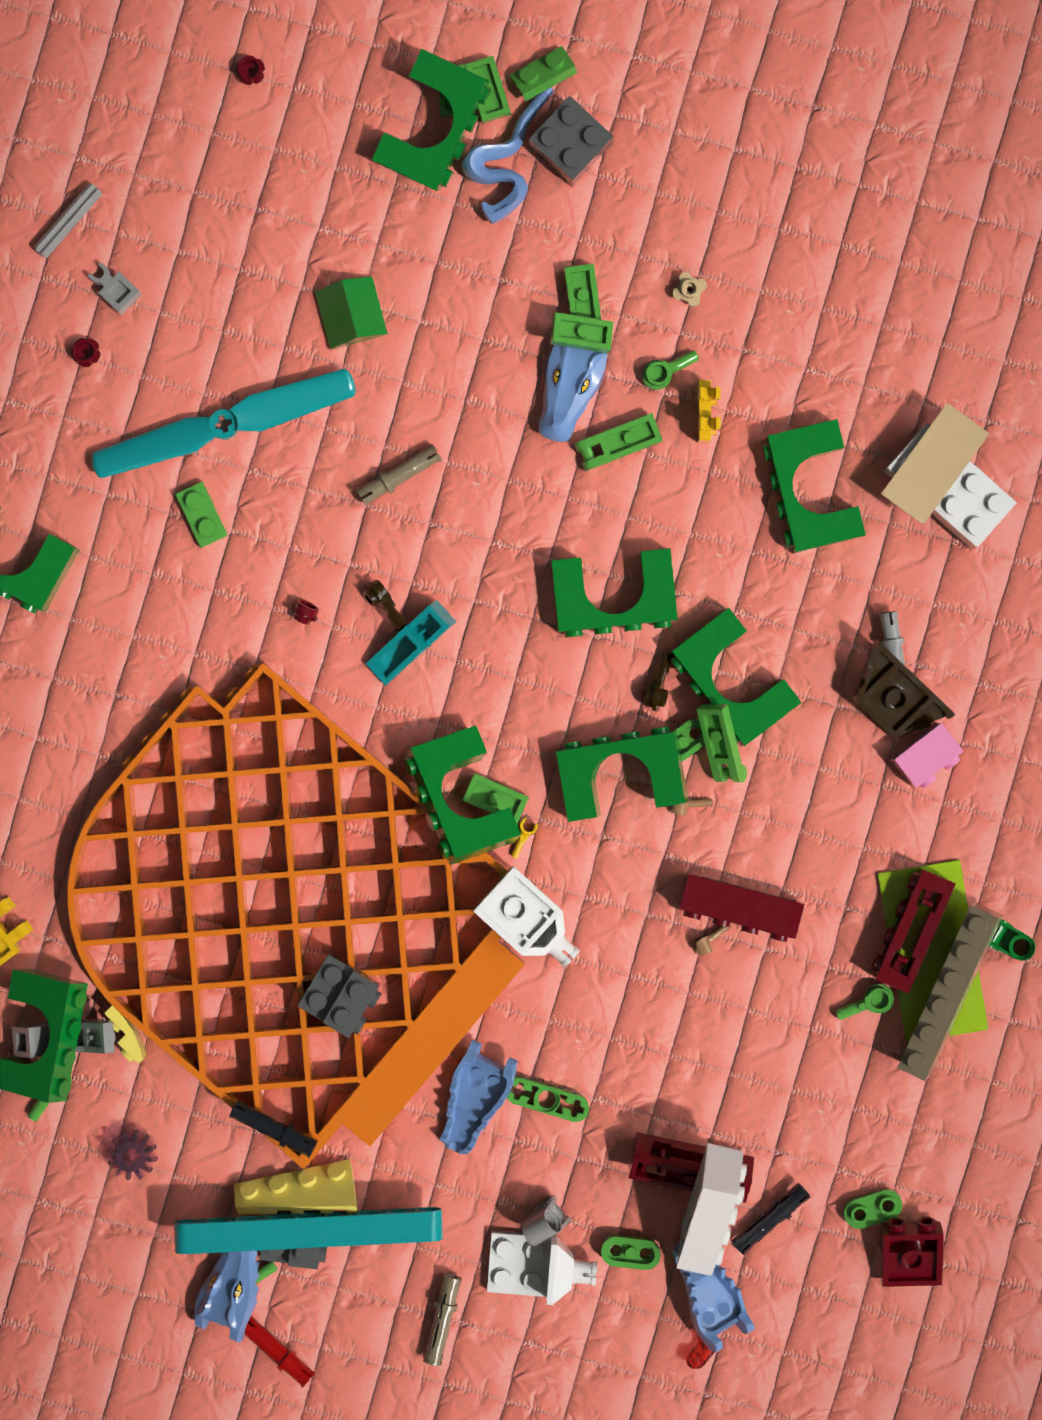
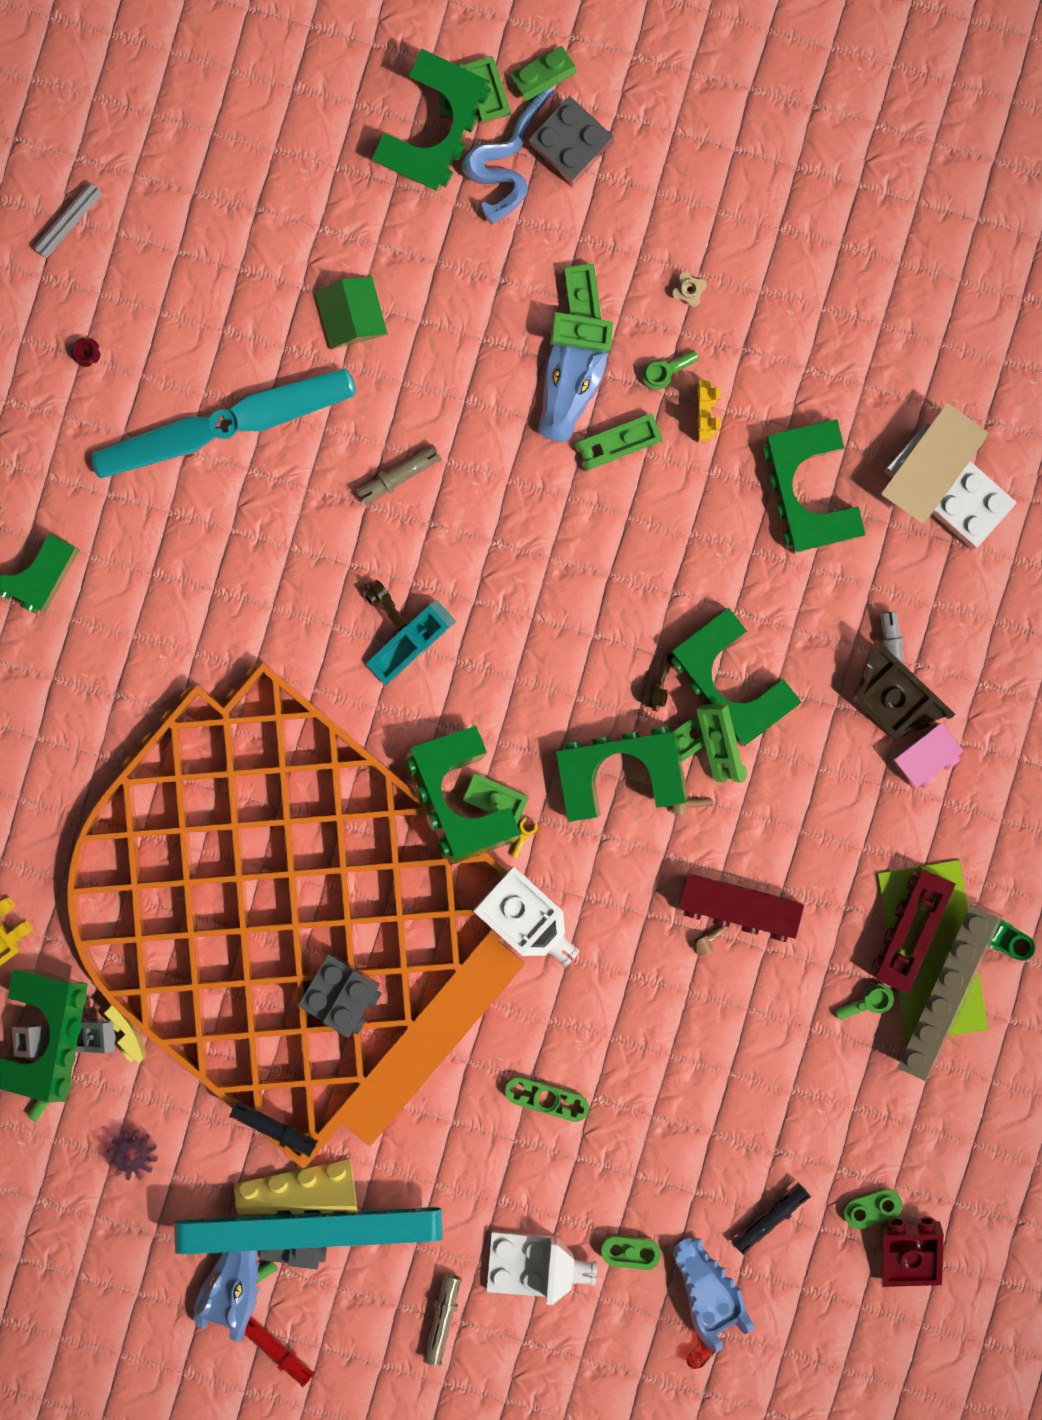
light grey plate [88,262,142,316] -> none
bright green plate [176,481,229,548] -> none
dark red plate [236,56,265,85] -> none
dark red plate [291,599,319,625] -> none
medium blue animal [440,1040,518,1154] -> none
light grey piece [522,1195,571,1246] -> none
green arch [551,548,678,638] -> none
dark red brick [629,1132,754,1203] -> none
white brick [676,1143,747,1276] -> none

